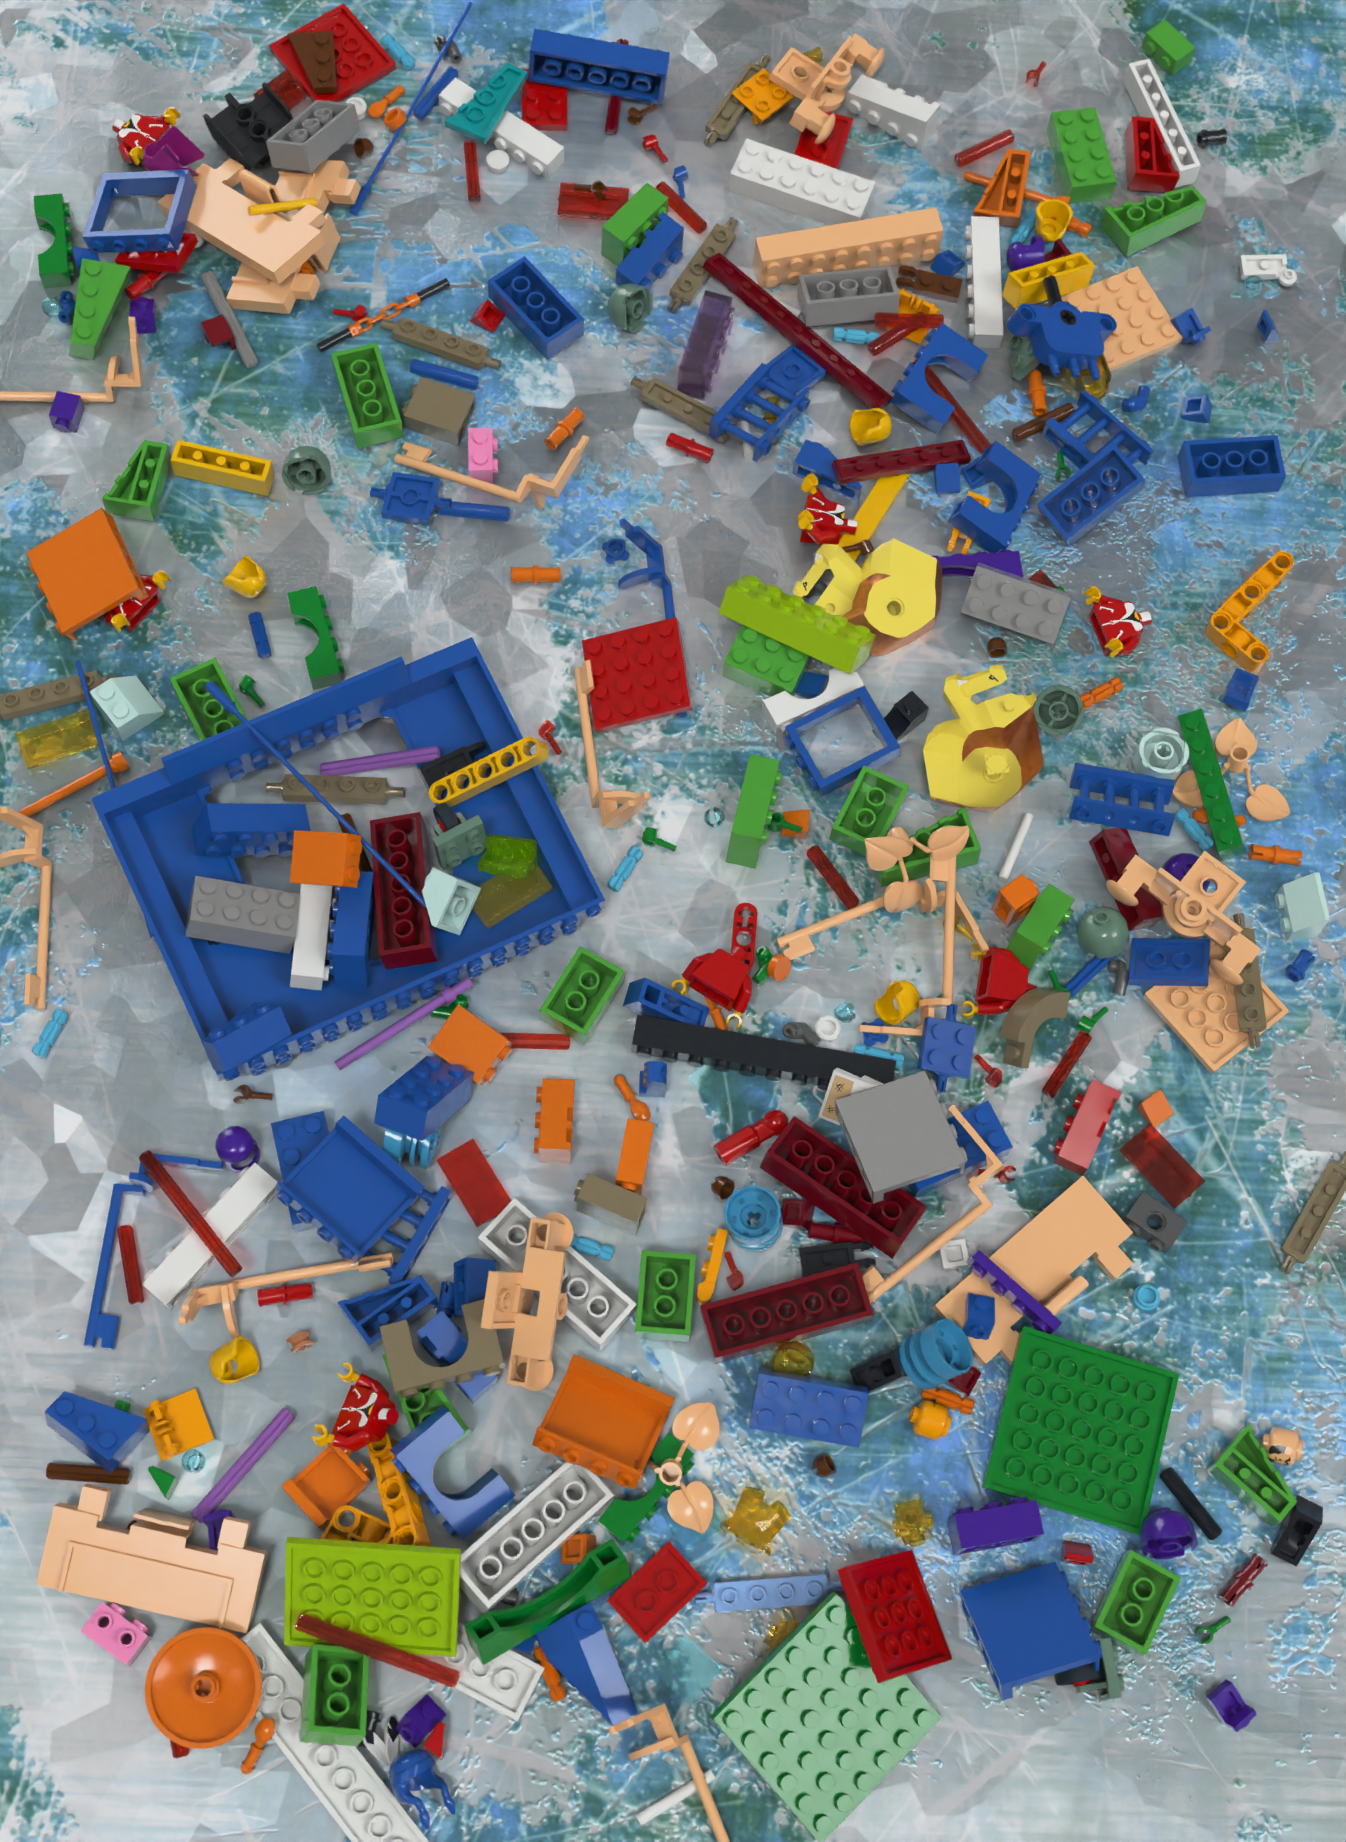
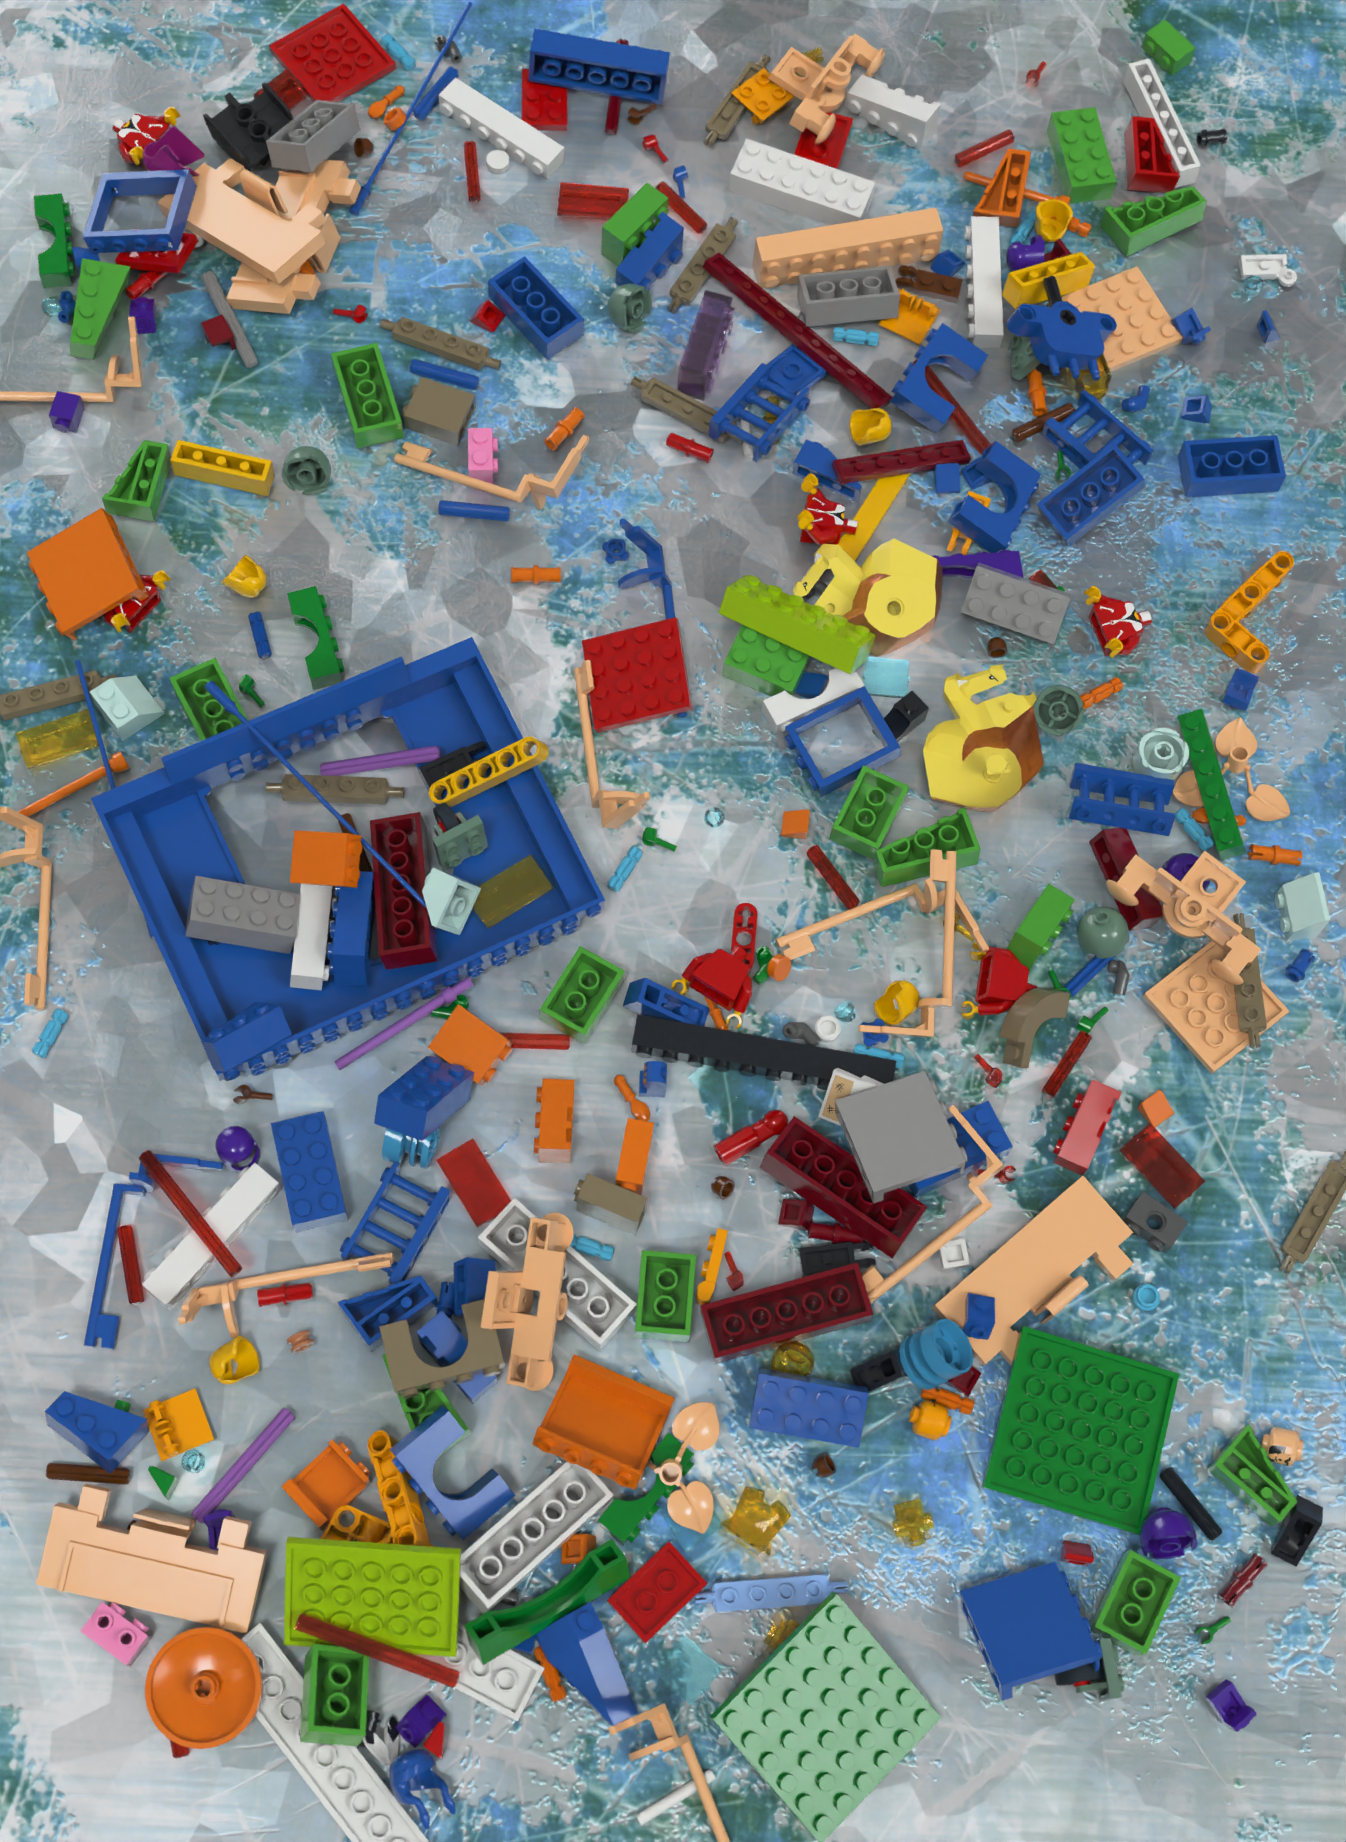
blue brick [191,803,311,858] -> none
orange piece [241,1717,276,1775] -> none
yellow bar [248,197,317,216] -> none
blue panel [275,1115,425,1264] -> none
reddish brown wing [287,31,337,94] -> none
red torso [312,1362,398,1451] -> none
piece [316,278,450,352] -> none
white tile [345,97,367,120] -> none
blue plate [370,472,452,525] -> none
teal wing [445,63,528,144] -> none
clear neon green bracket [478,834,538,878] -> none
clear red hand [538,720,562,755] -> none
reddish brown hand [574,180,608,200] -> none
dark azure wheel [724,1185,783,1252] -> none
bright green wedge [726,754,782,869] -> none
green hand [767,812,803,833] -> none
red plate [837,1550,952,1683] -> none
reddish brown hand [841,540,874,556] -> none
light nougat plant [865,825,969,913] -> none
clear red axle [867,312,927,356] -> none
clear red axle [874,312,944,329] -> none
blue plate [917,1004,976,1093] -> none
dark purple brick [946,1497,1044,1556] -> none
dark purple plate [966,1250,1062,1334] -> none
orange brick [991,874,1039,928] -> none
white bar [998,813,1034,882] -> none
blue plate [1129,938,1210,986] -> none
none -> clear light blue piece [862,657,911,698]

